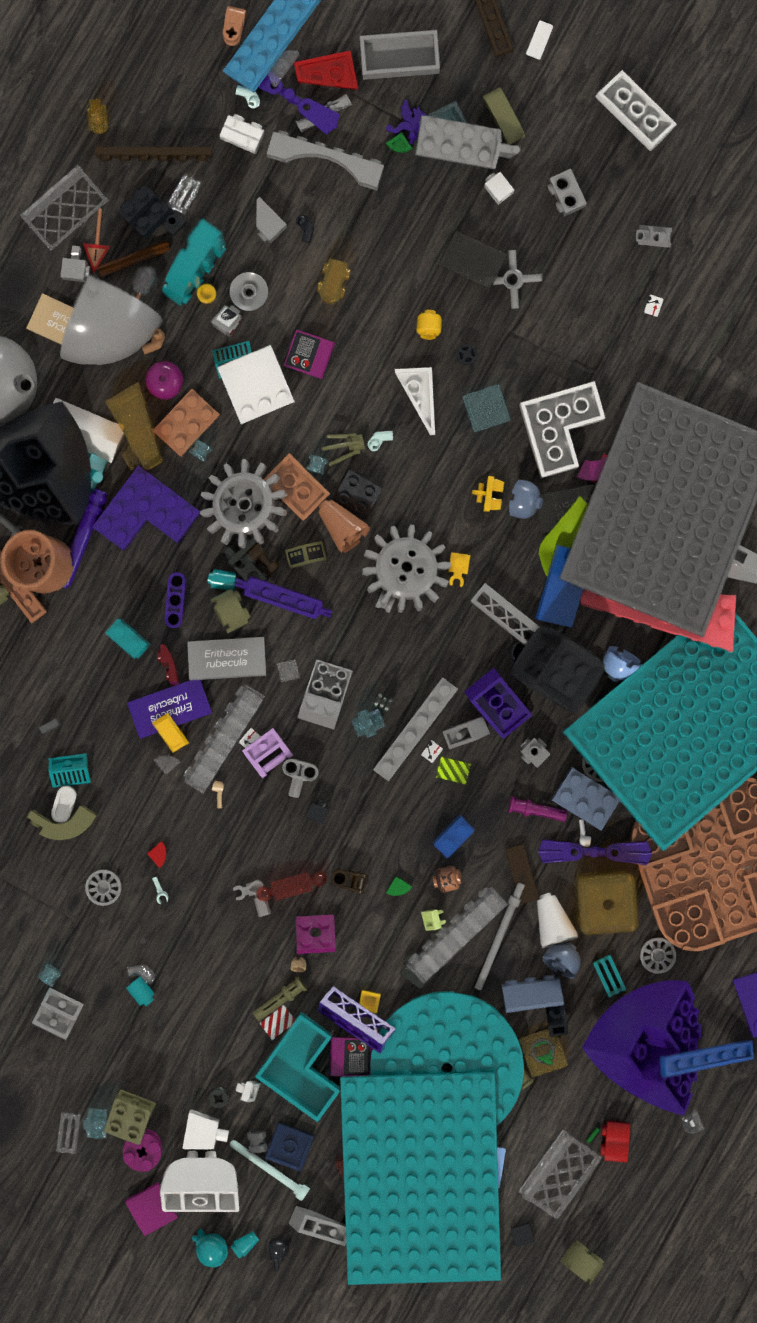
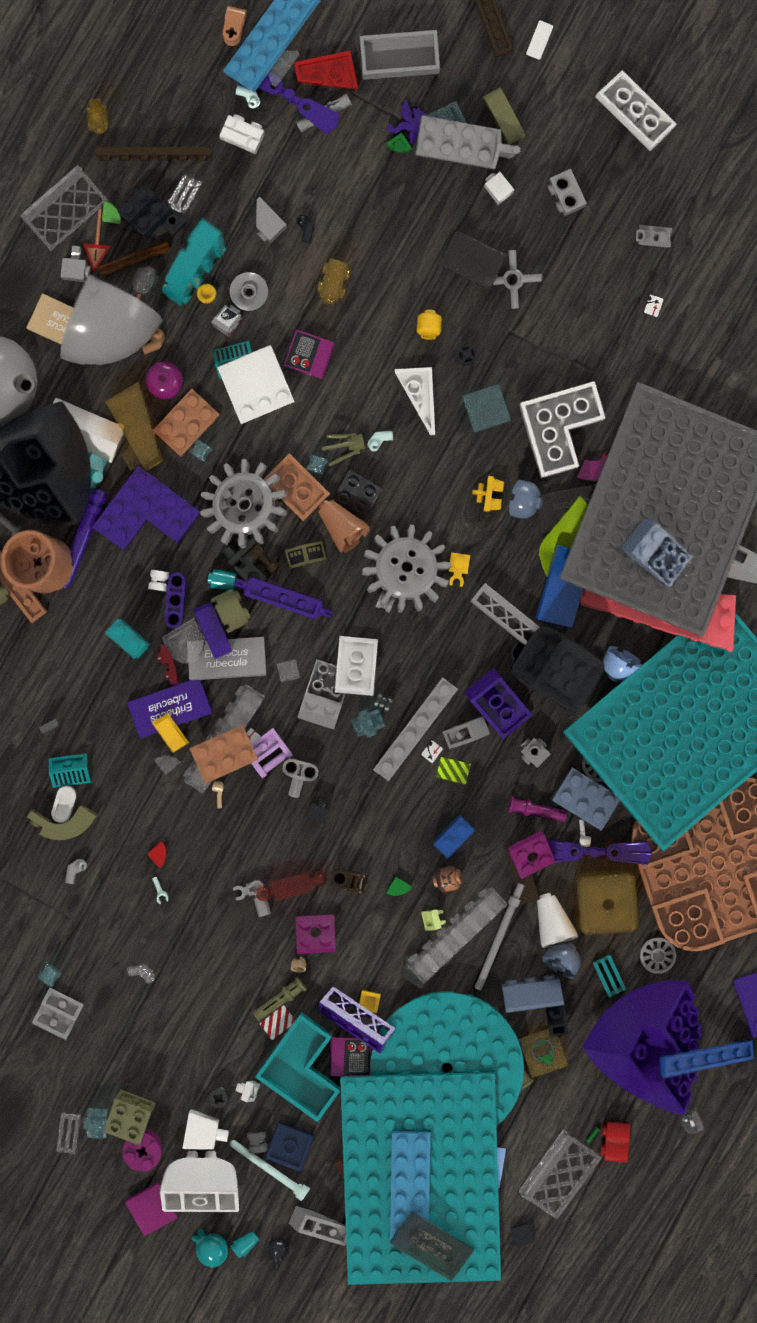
light grey wheel [85,870,122,906] -> none
teal brick [126,976,155,1007] -> none
light grey arch [267,131,384,190] -> none
olive brick [559,1240,604,1284] -> none
none -> light grey arm [65,859,87,884]
none -> bright green tile [102,201,122,224]
none -> white wheel [148,570,170,592]
none -> clear tile [161,618,206,664]
none -> nougat plate [190,725,258,784]
none -> dark purple beam [193,602,232,659]
none -> white plate [335,636,378,696]
none -> dark azure plate [390,1131,431,1247]
none -> clear smoke tile [390,1211,474,1281]
none -> magenta piece [507,831,555,879]
none -> sand blue slope [621,518,692,587]

